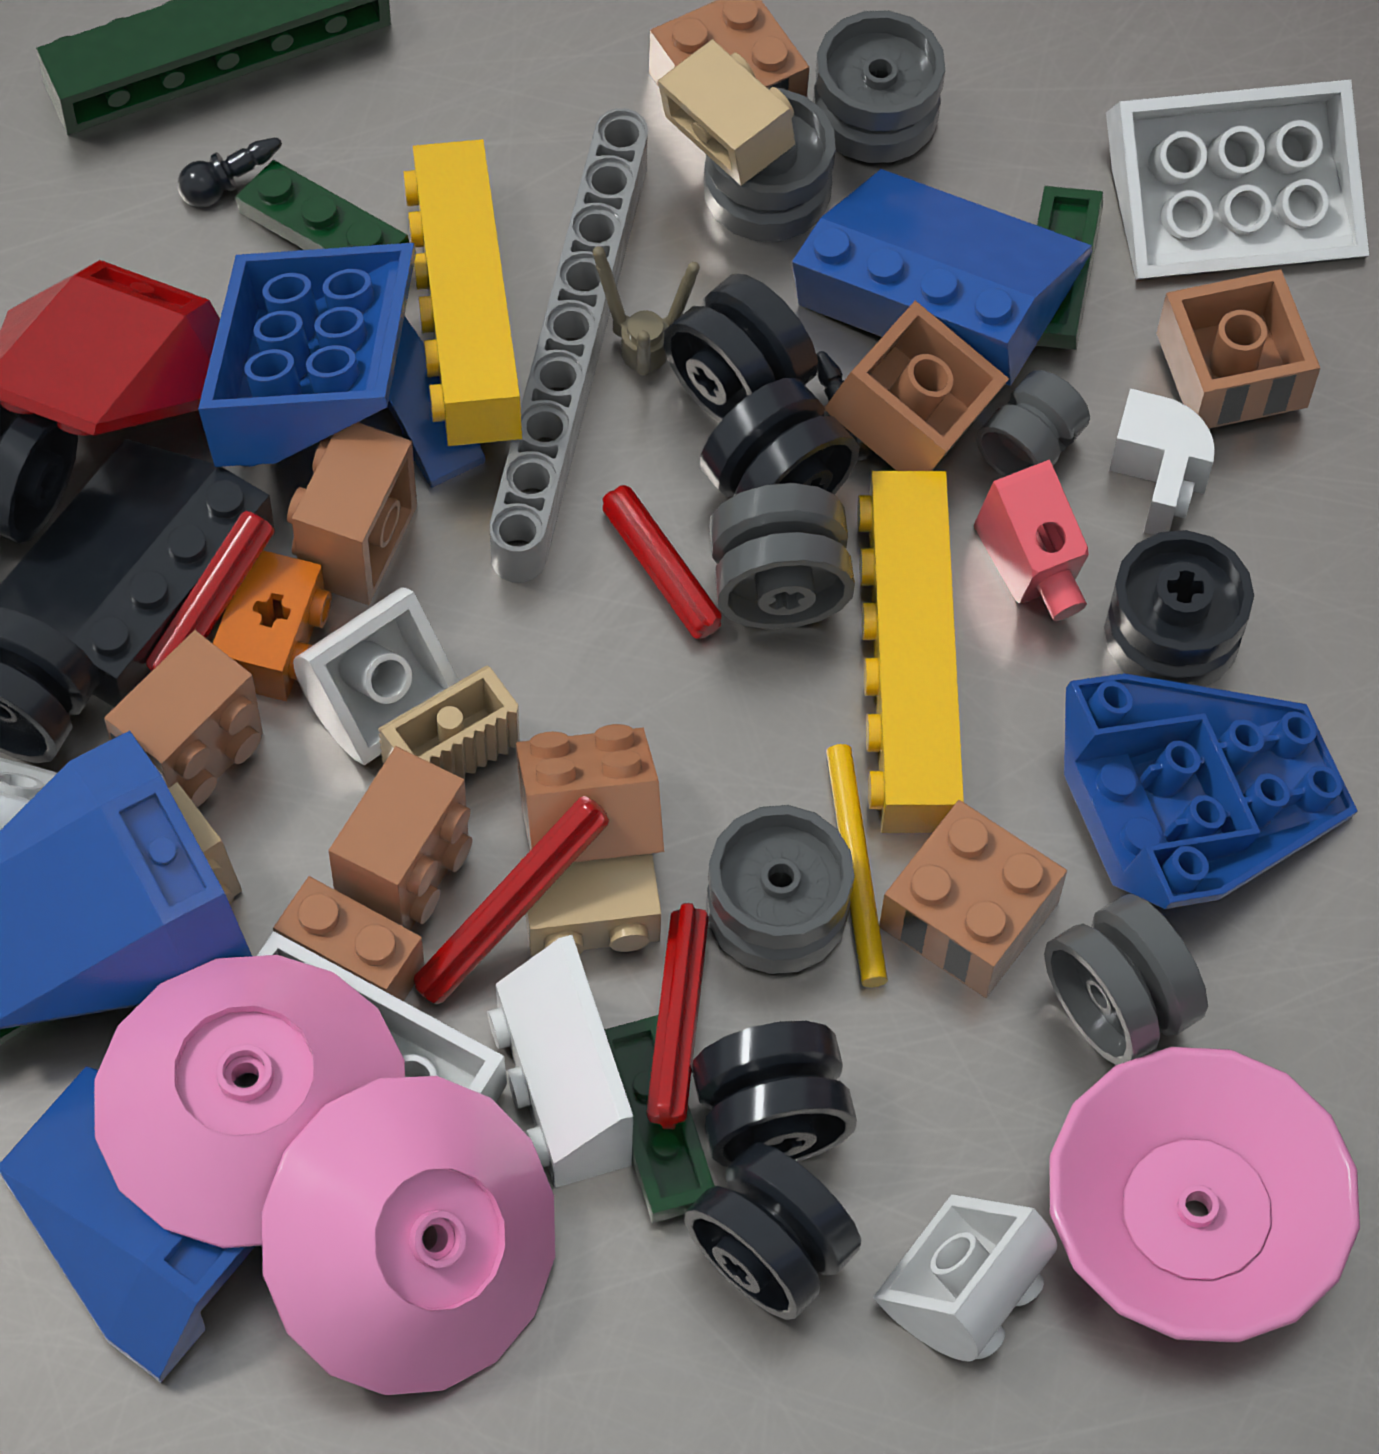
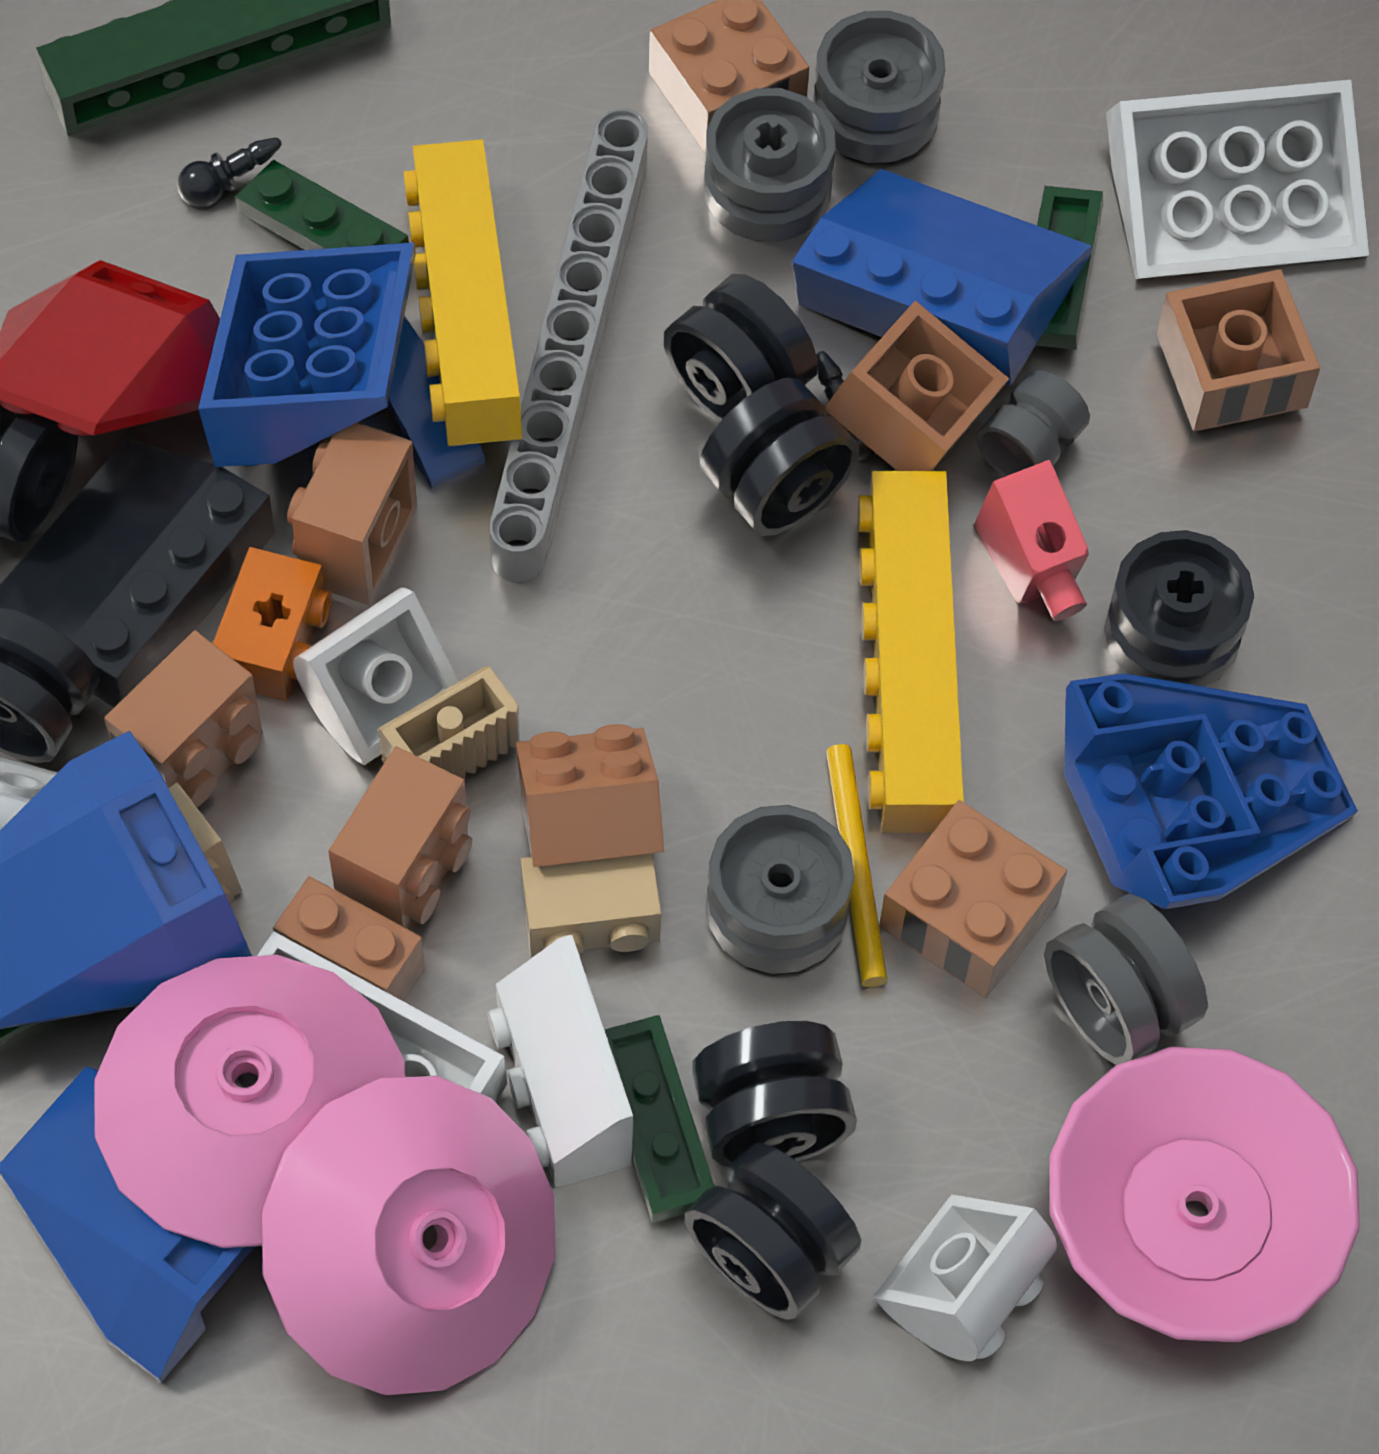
red axle [146,511,274,671] -> none
red axle [414,796,609,1004] -> none
dark tan plant [593,246,700,376] -> none
red axle [602,485,722,640] -> none
red axle [646,903,709,1129] -> none
tan brick [657,39,795,186] -> none
dark grey wheel [709,483,855,629] -> none
white brick [1109,388,1214,535] -> none

